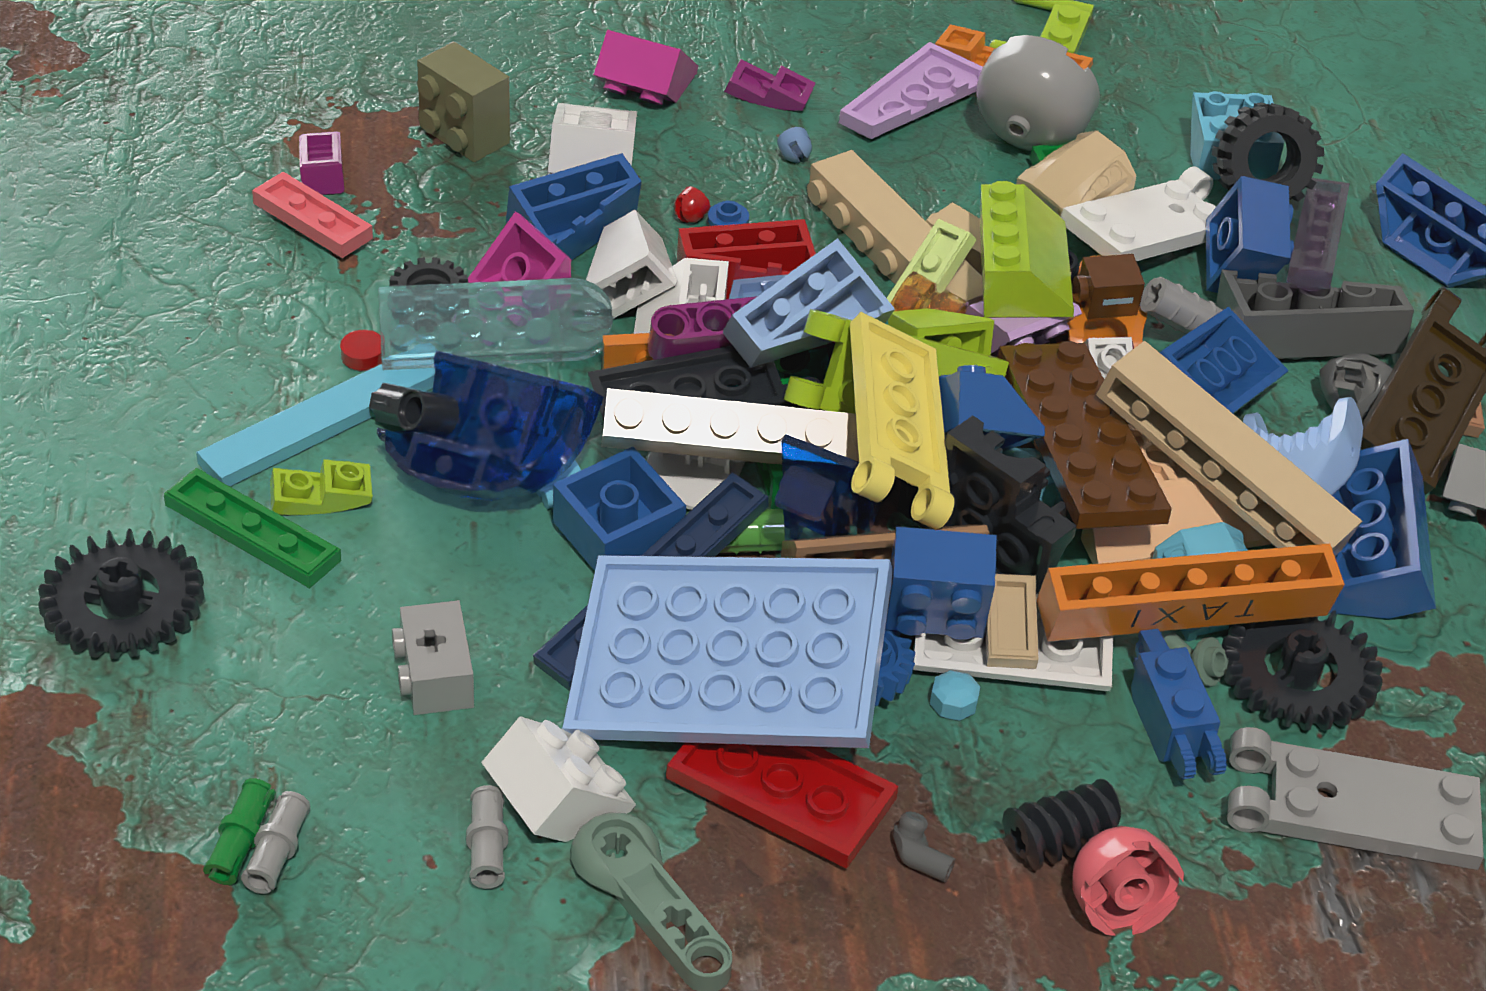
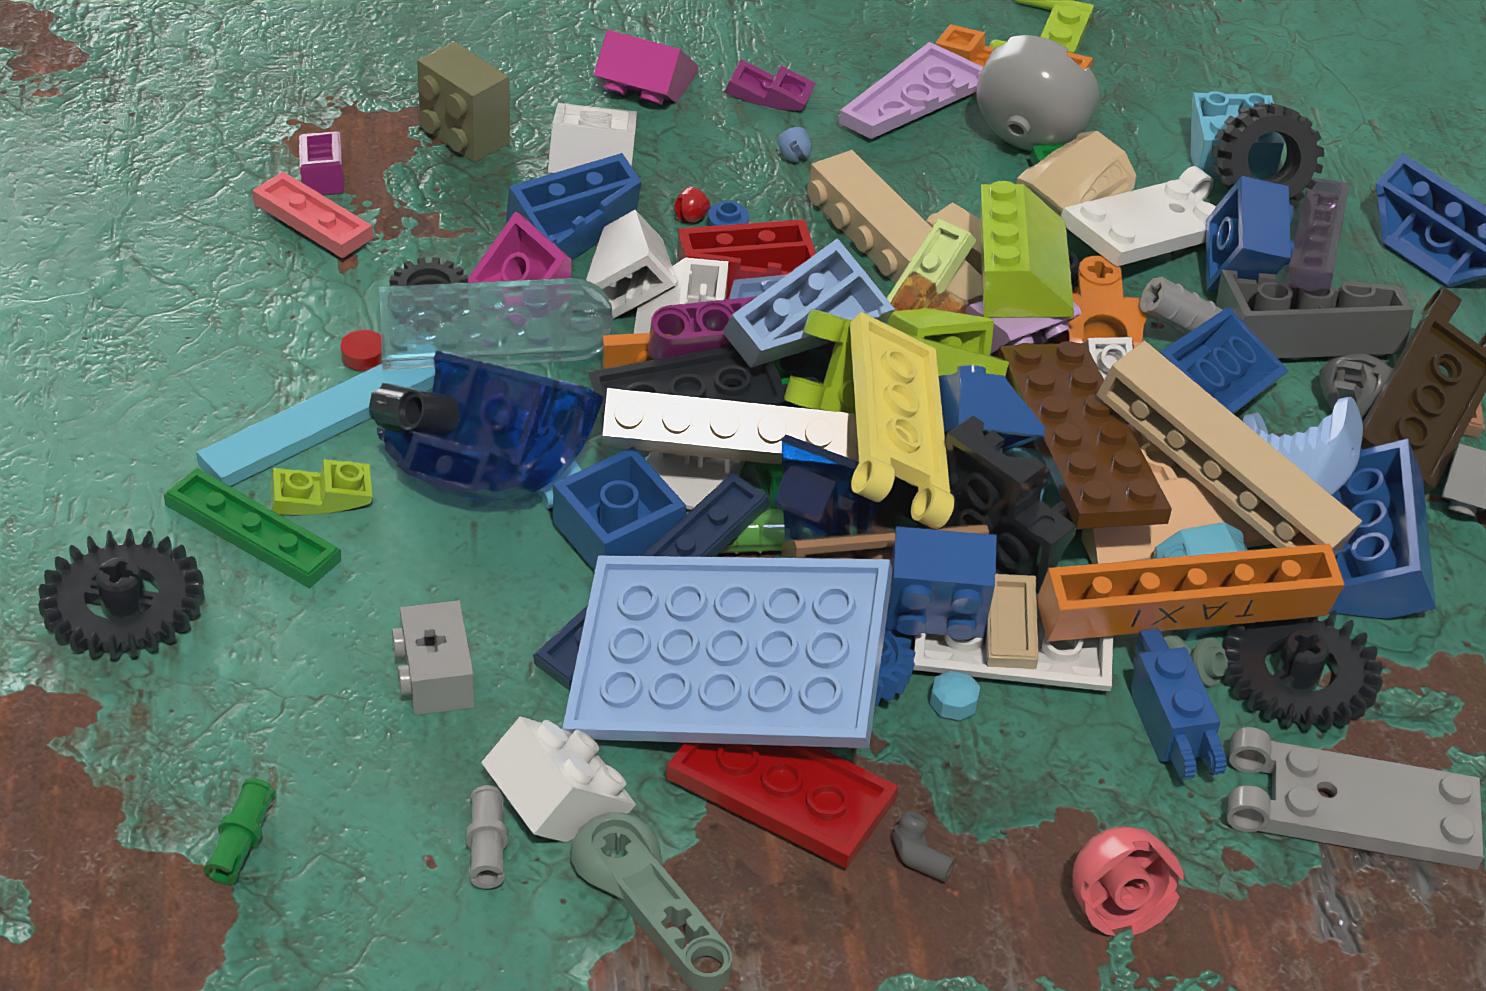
light grey pin [241,791,310,894] -> none
black piece [1002,779,1121,870] -> none
reddish brown brick [1073,254,1145,319] -> none

